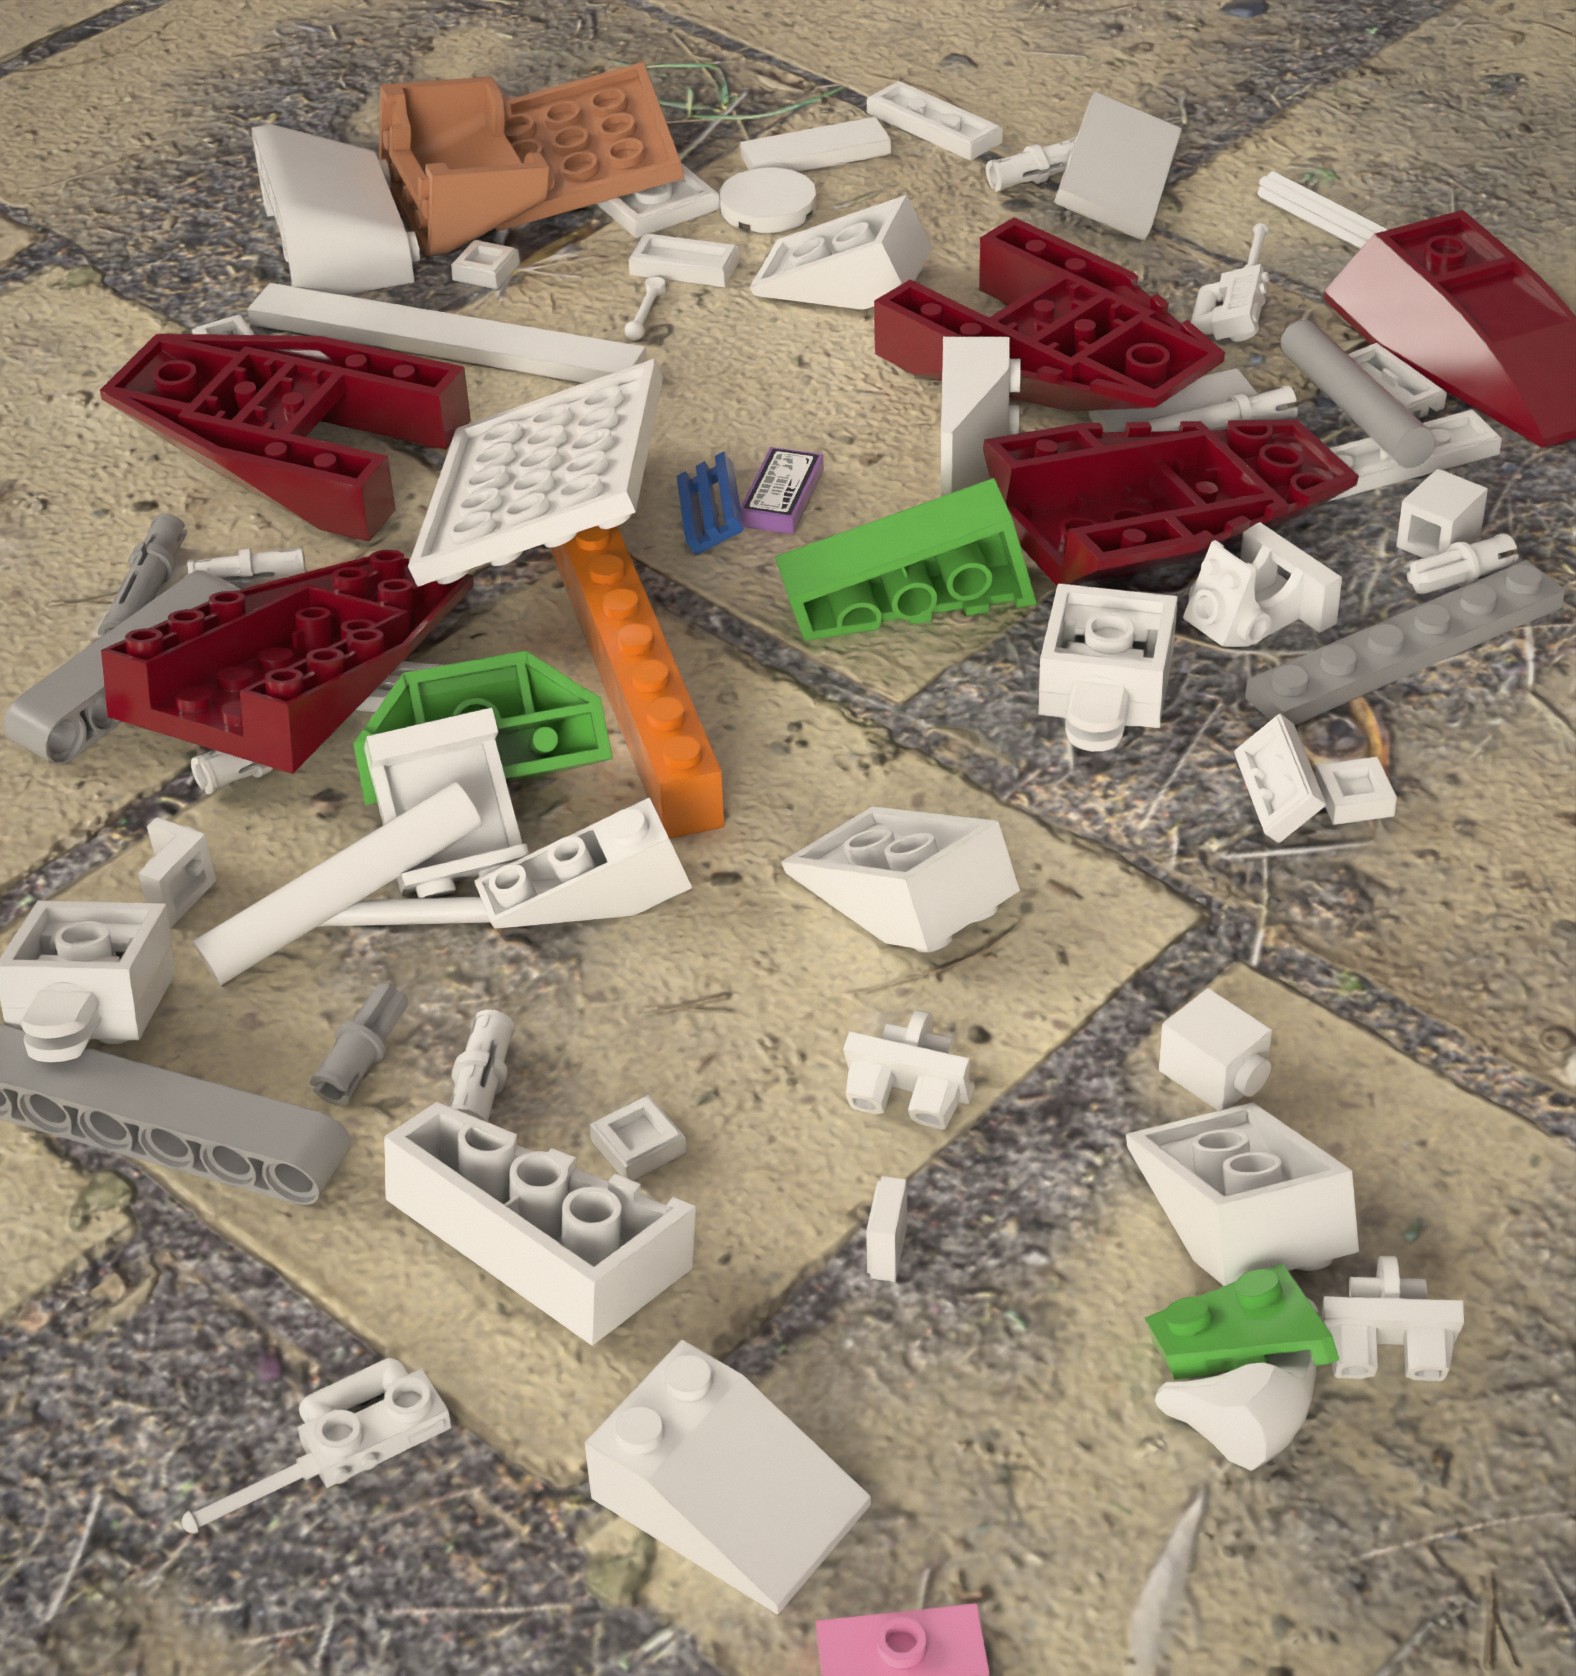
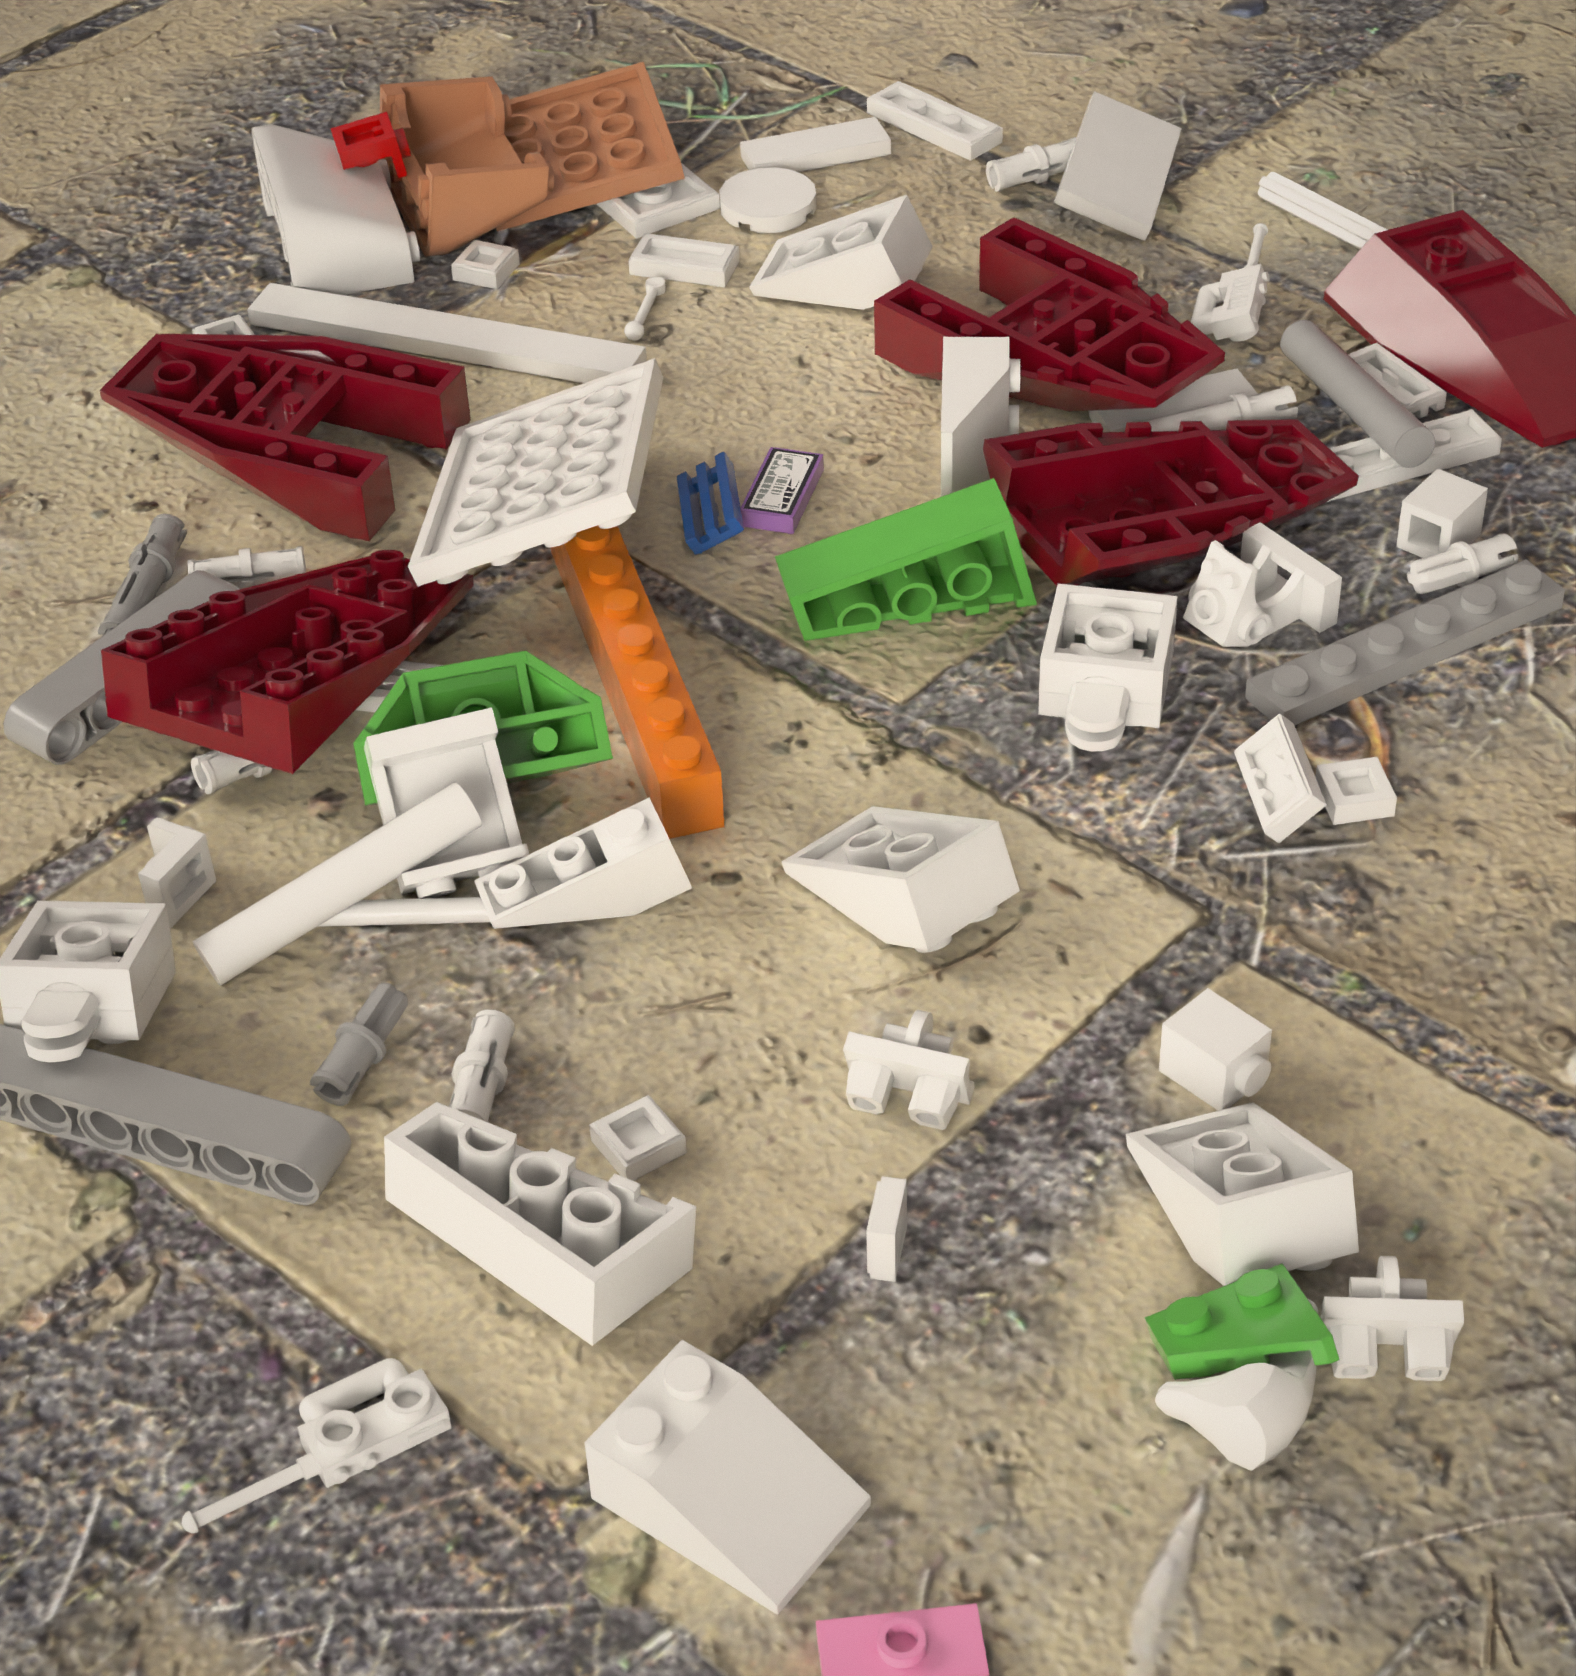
none -> red bracket [330,112,411,179]

